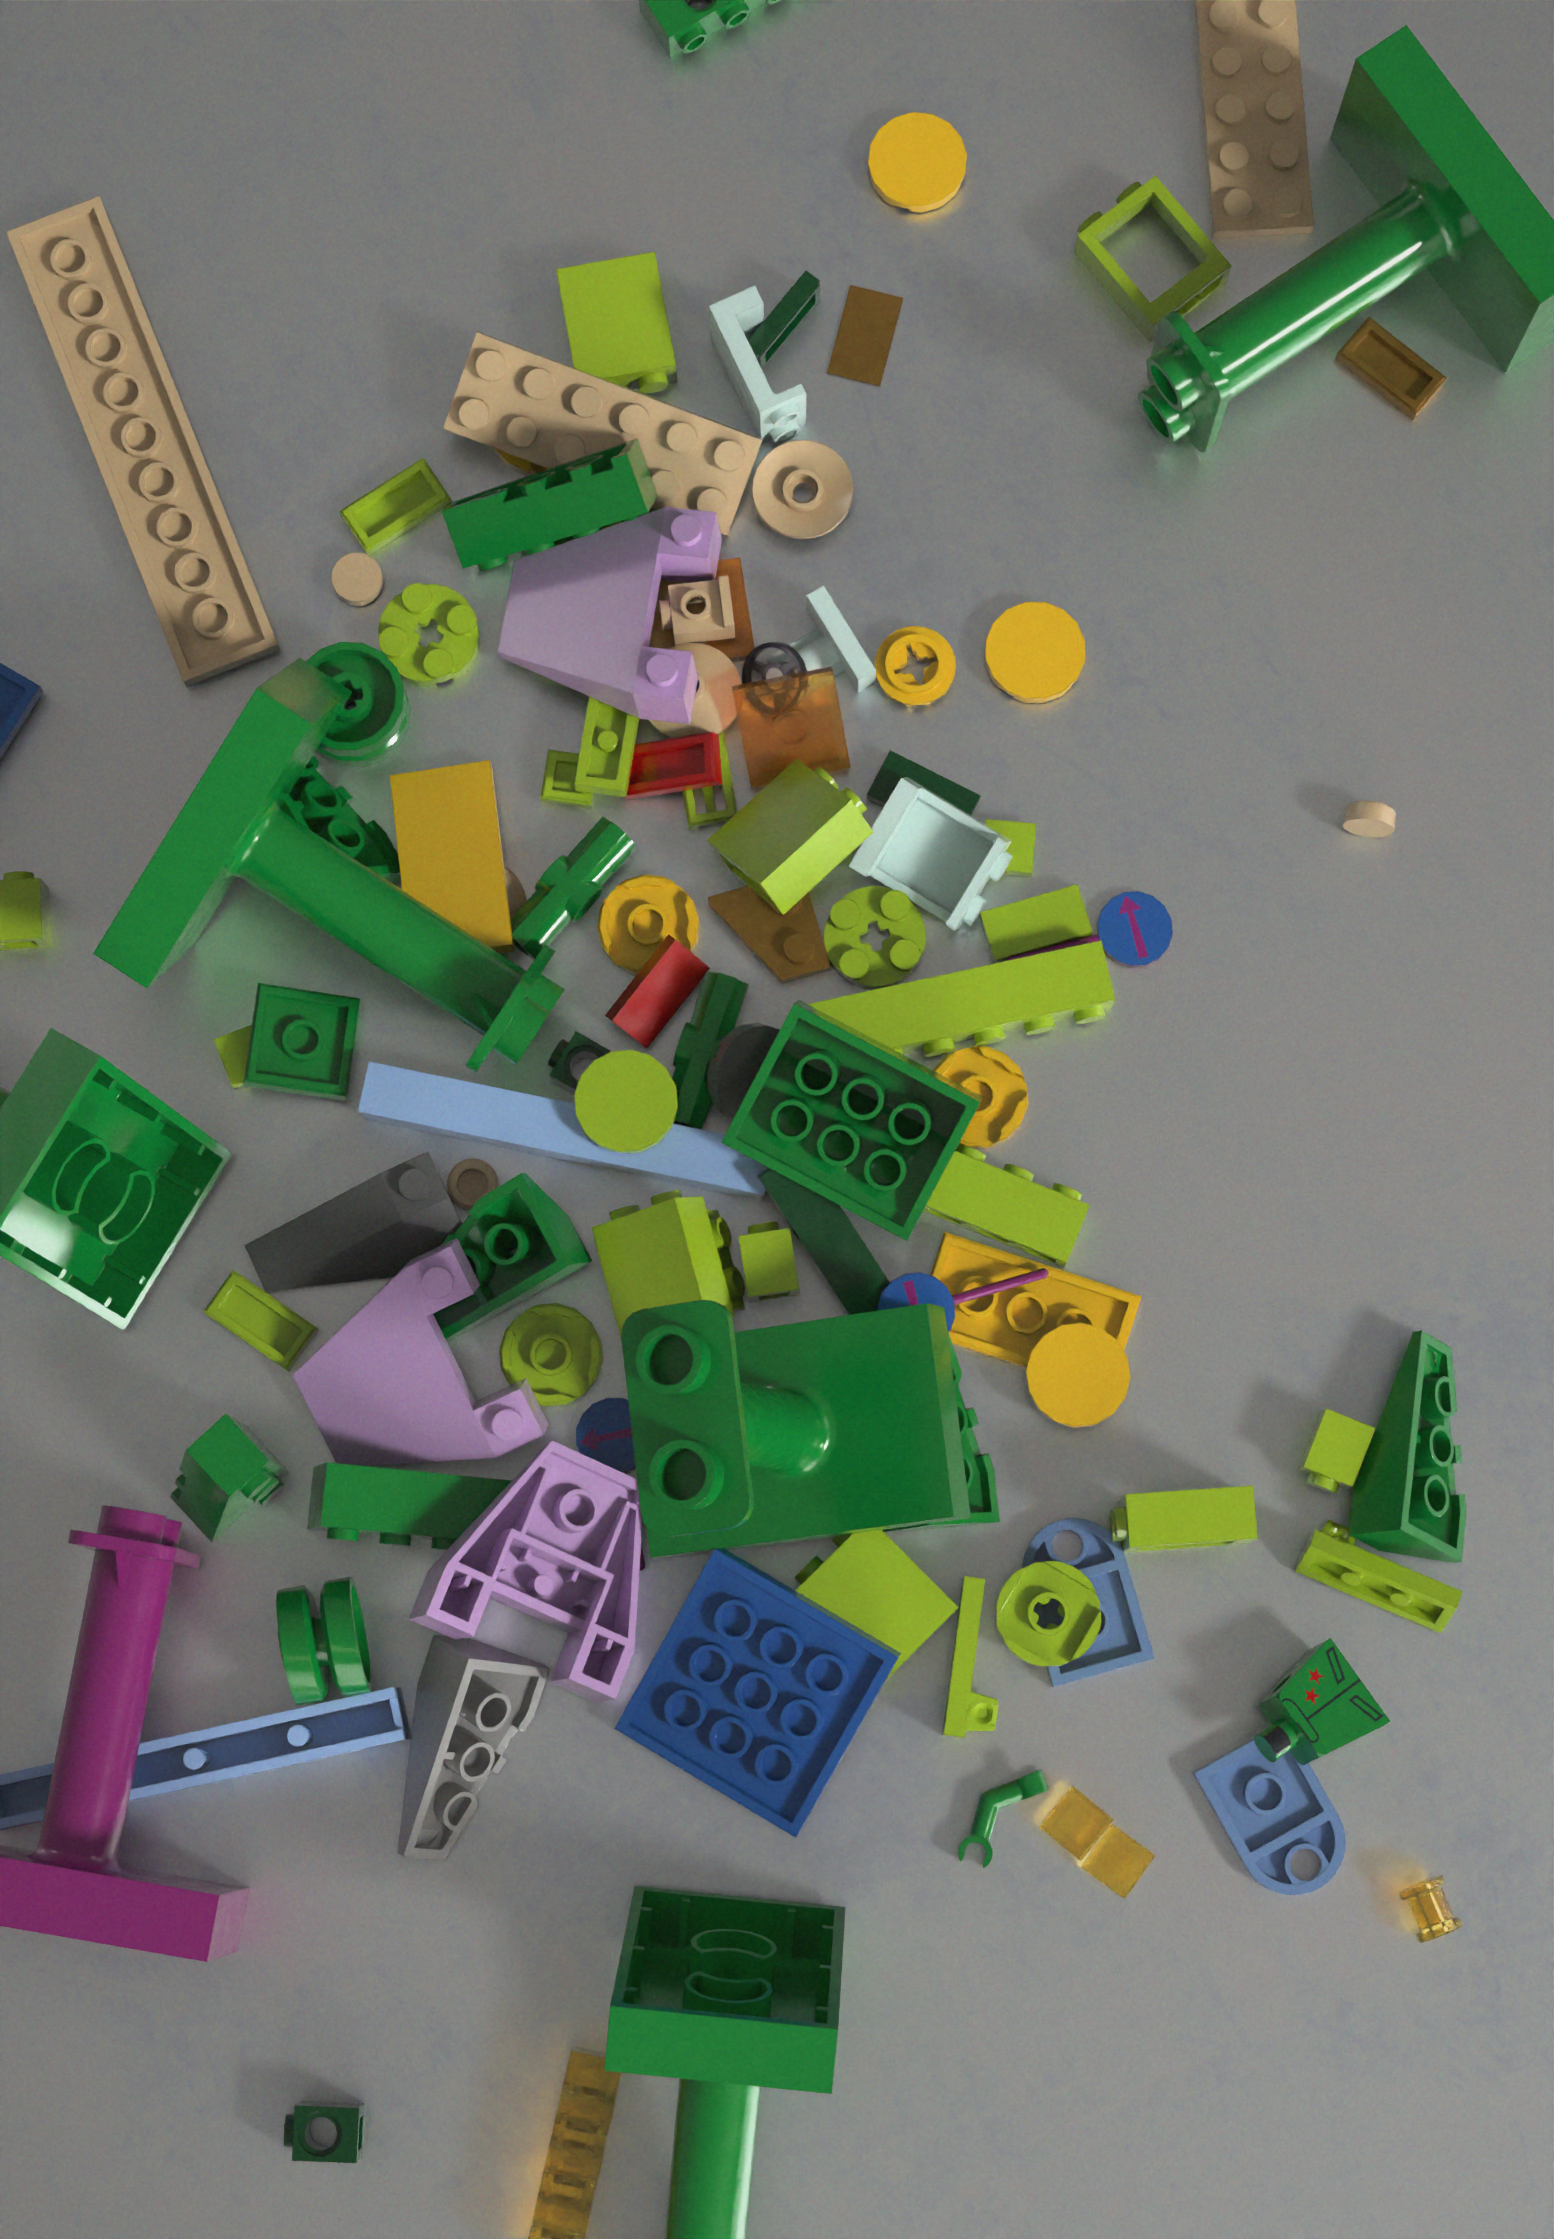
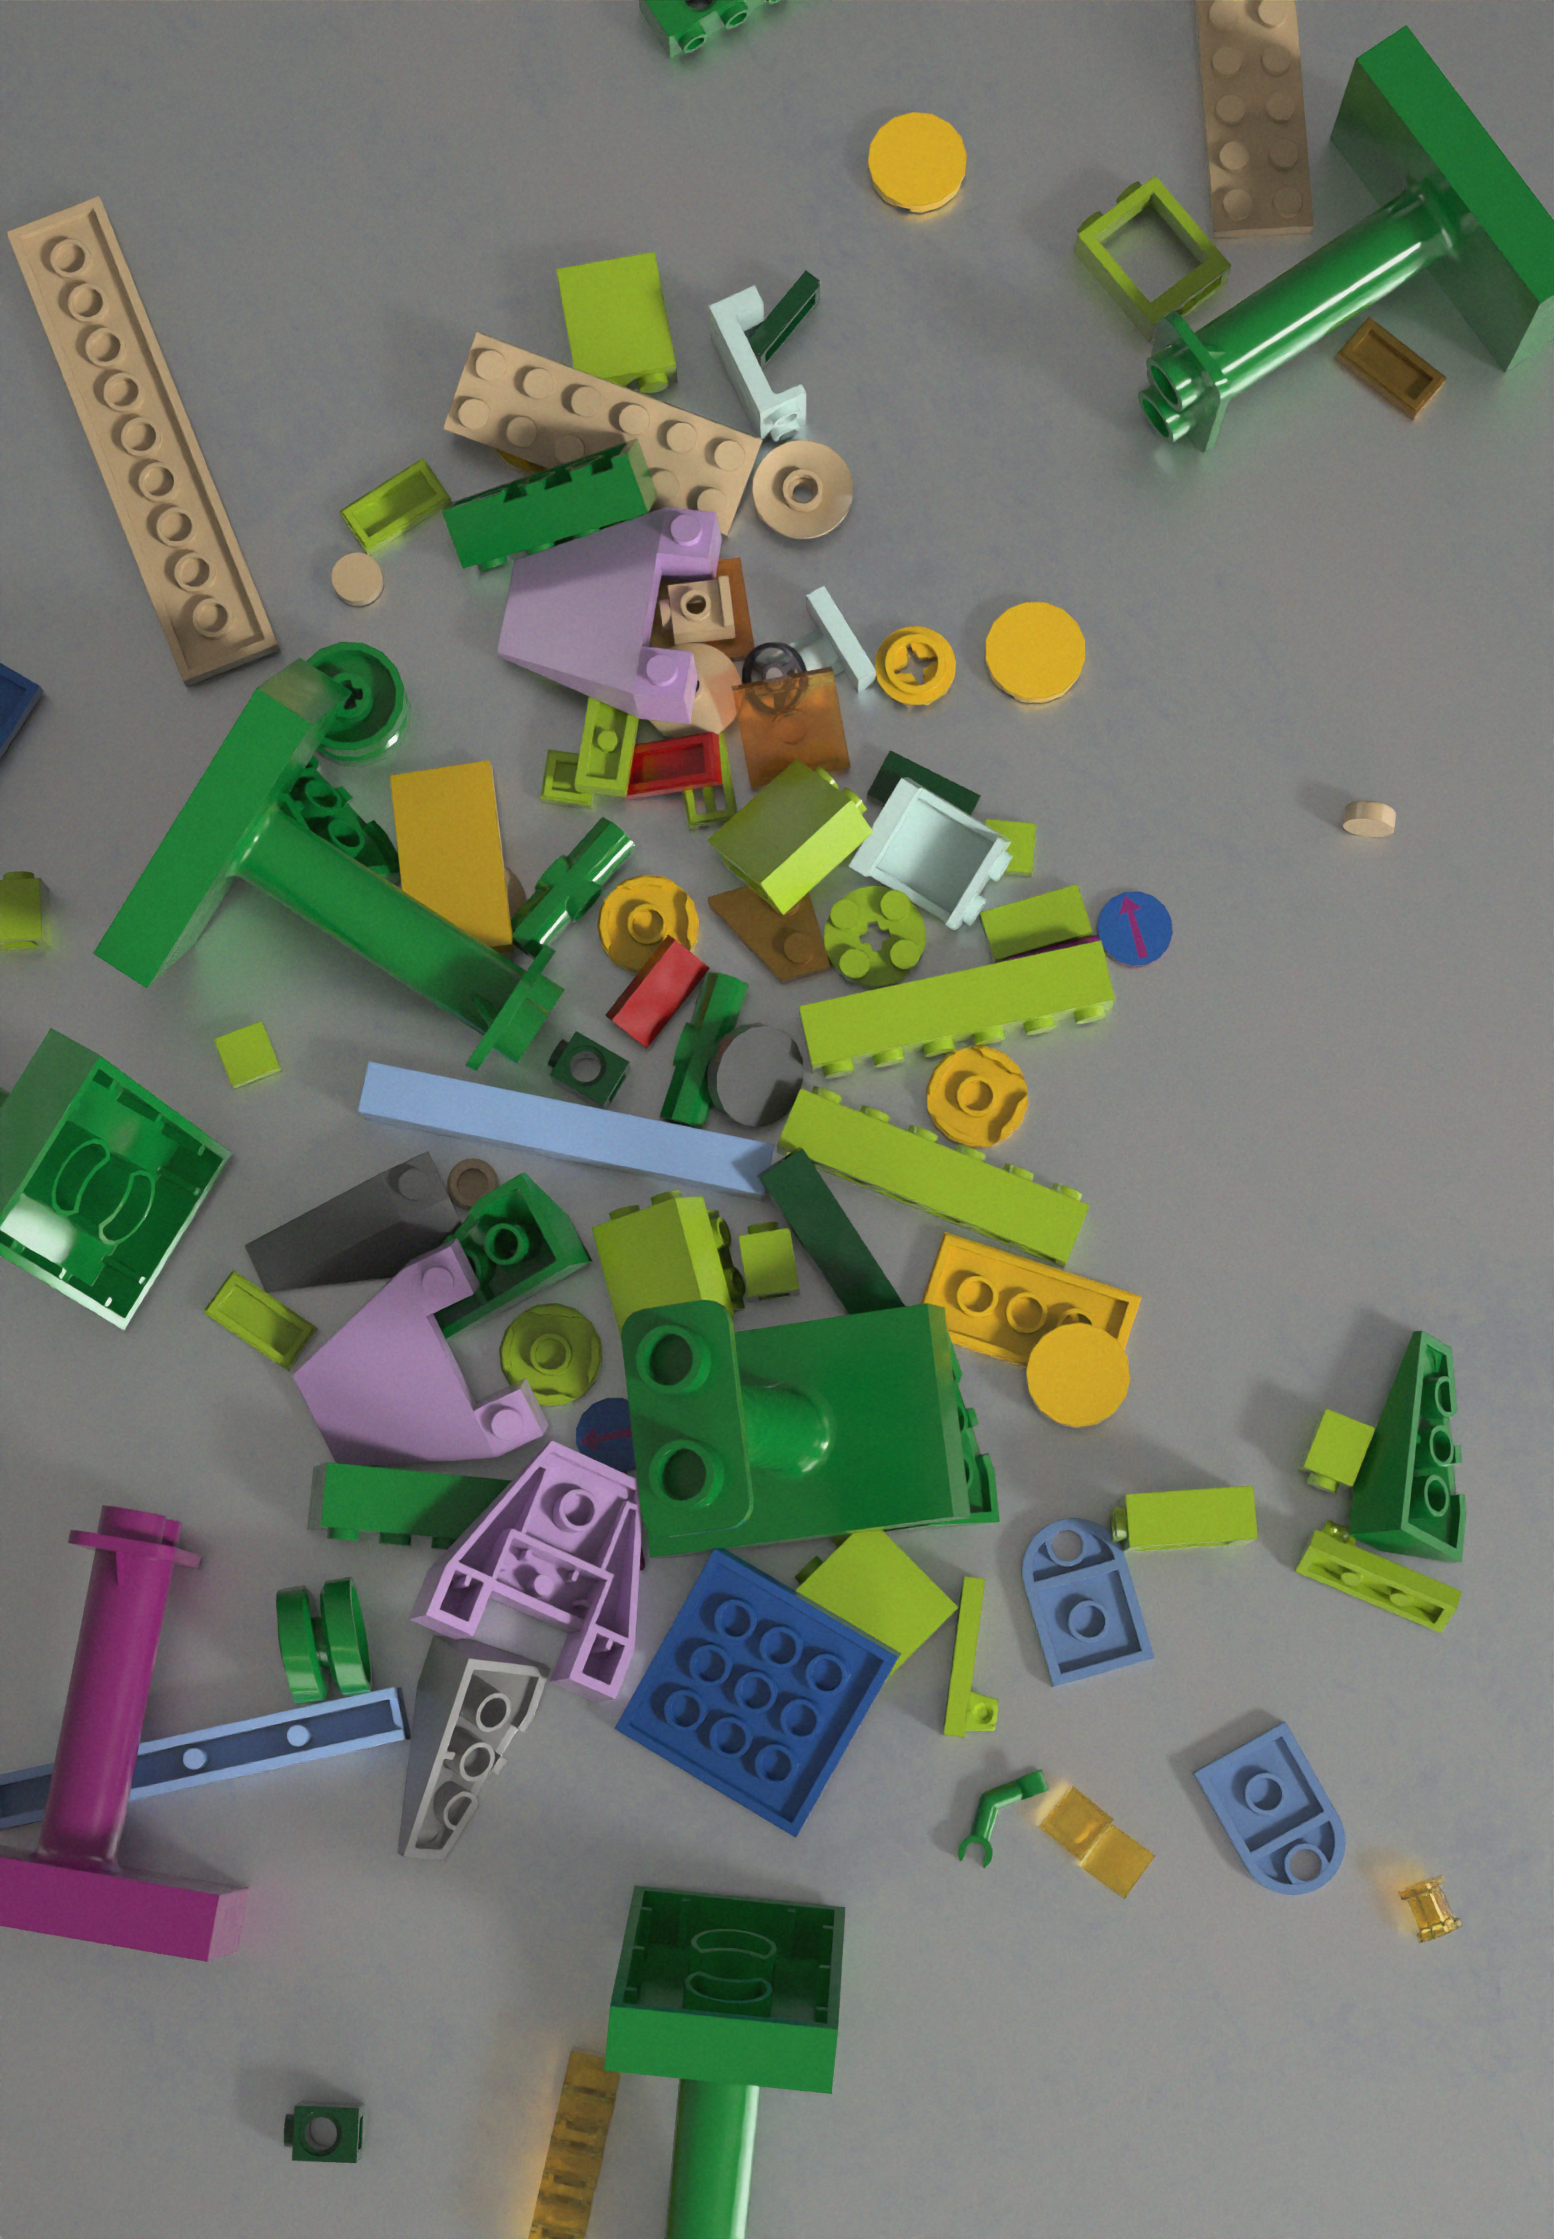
green wedge [170,1413,289,1542] -> none
green tile [243,983,360,1101] -> none
lime plate [378,583,480,687] -> none
lime tile [574,1050,678,1154] -> none
green slope [721,1000,983,1241] -> none
pearl gold sticker [827,285,903,386] -> none
piece [877,1268,1048,1332] -> none
lime plate [996,1561,1101,1667] -> none
green torso [1254,1638,1390,1766] -> none

